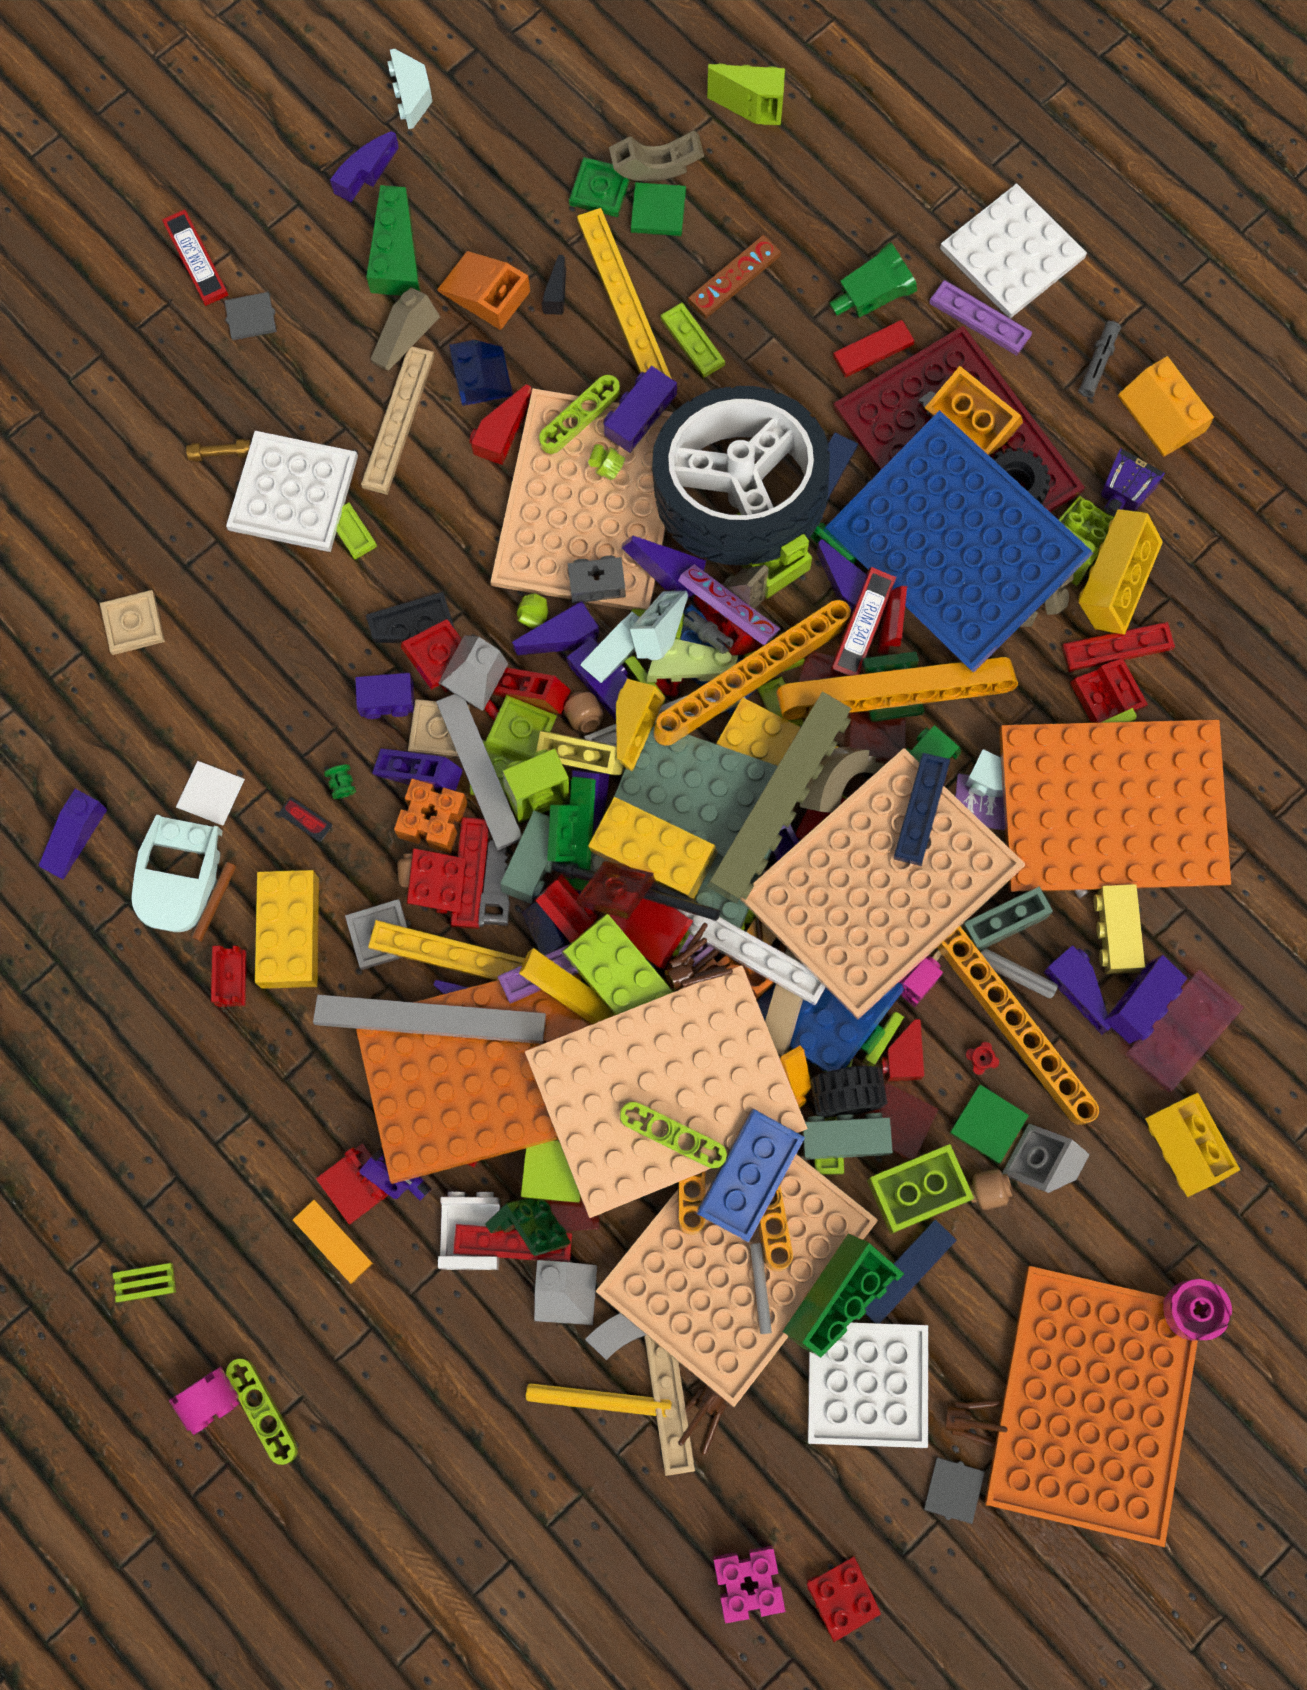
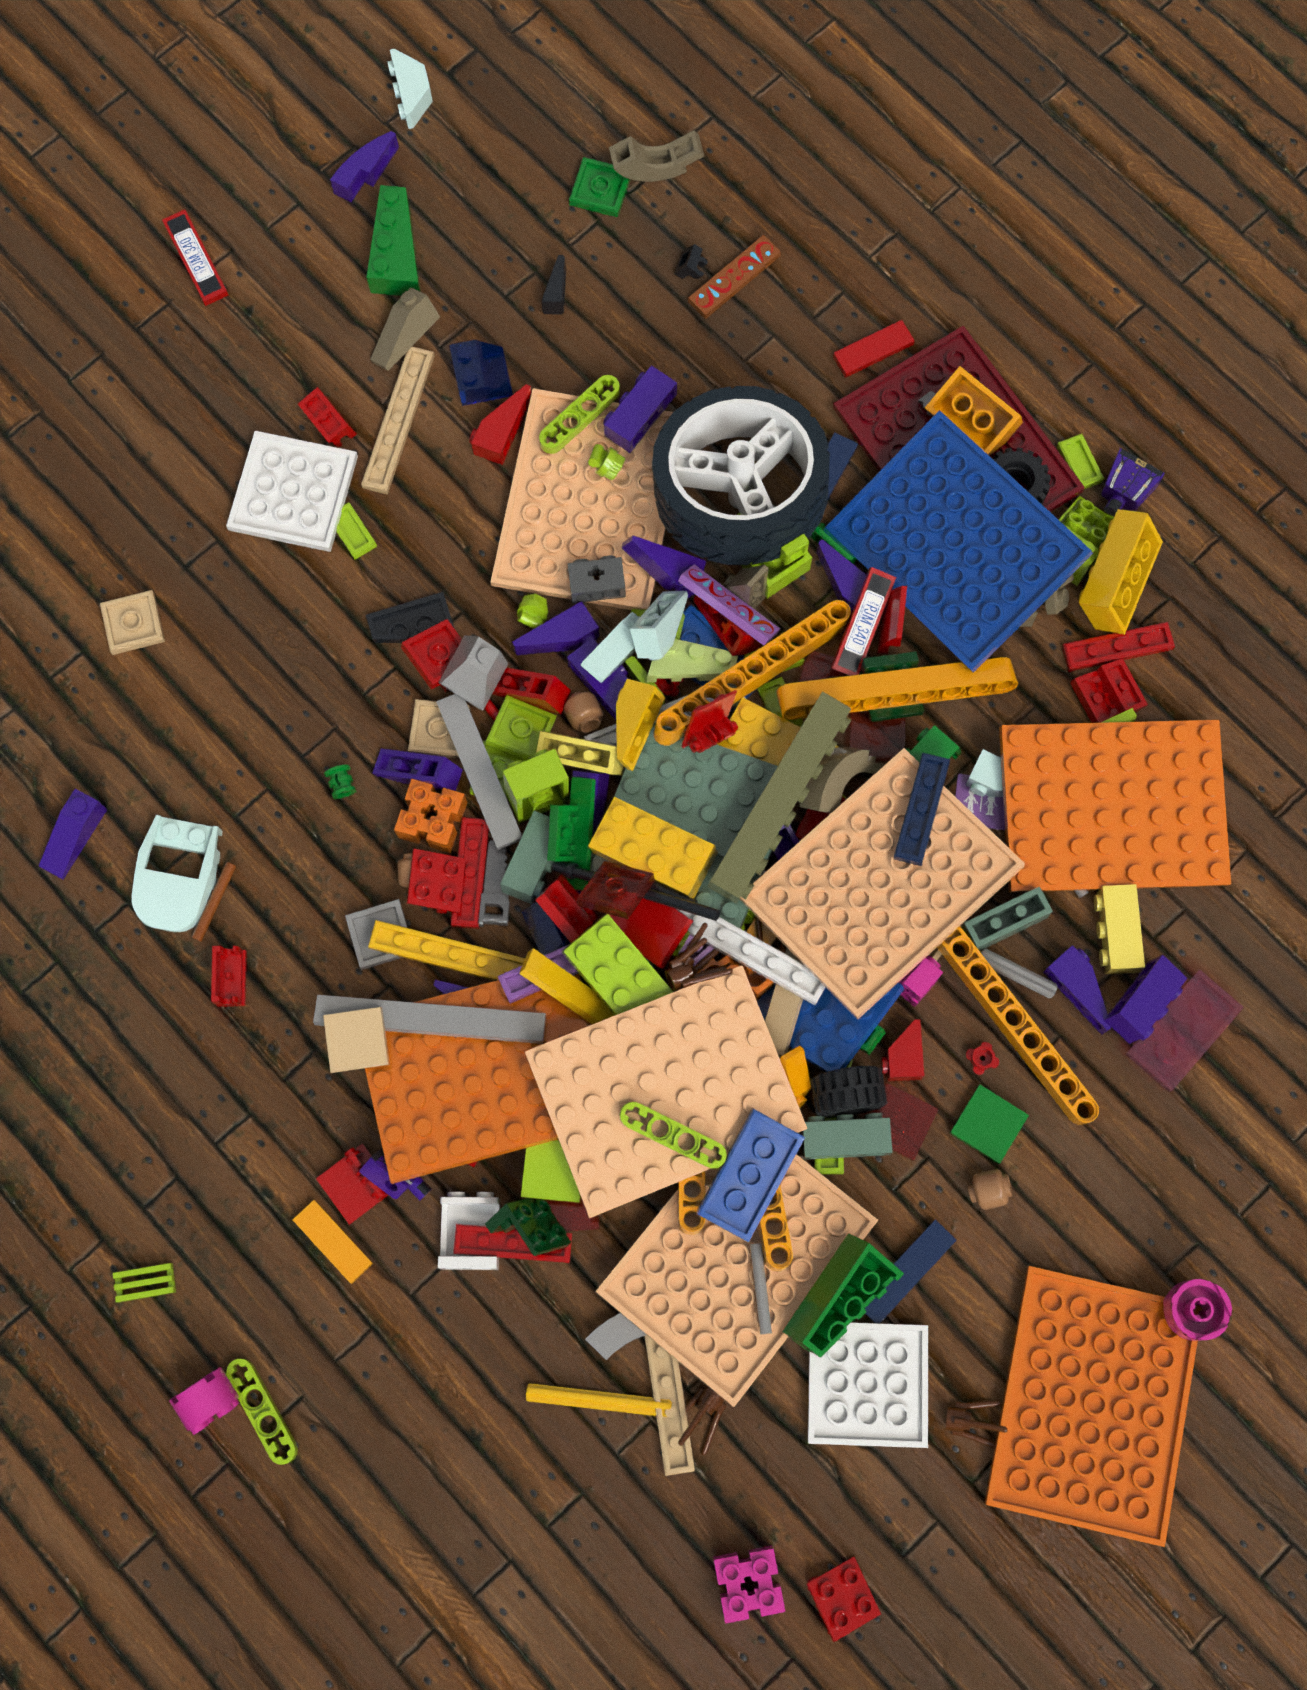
white sticker [176,761,245,825] -> none
pearl gold bar [186,439,251,462] -> none
dark grey piece [225,292,277,341] -> none
yellow brick [255,870,319,988] -> none
sticker [279,797,333,842] -> none
dark purple brick [355,673,415,719] -> none
orange slope [437,251,530,330] -> none
light grey slope [534,1260,597,1325] -> none
yellow plate [577,208,672,379] -> none
green tile [631,182,686,236] -> none
lime tile [661,303,725,378] -> none
dark grey pin [683,611,733,654] -> none
lime slope [707,63,785,125] -> none
green piece [829,242,917,318] -> none
lime tile [863,1012,904,1066] -> none
lime brick [867,1144,974,1234] -> none
dark grey piece [924,1457,985,1524] -> none
medium lavender tile [929,280,1032,356] -> none
white plate [940,184,1087,319] -> none
light grey slope [1002,1124,1090,1193] -> none
dark grey pin [1078,321,1121,398] -> none
light orange slope [1118,356,1214,457] -> none
yellow slope [1145,1093,1240,1197] -> none
none -> red hinge [298,387,357,447]
none -> tan tile [323,1007,390,1073]
none -> black tile [674,244,708,279]
none -> red hinge [681,690,738,753]
none -> lime tile [1056,434,1104,489]

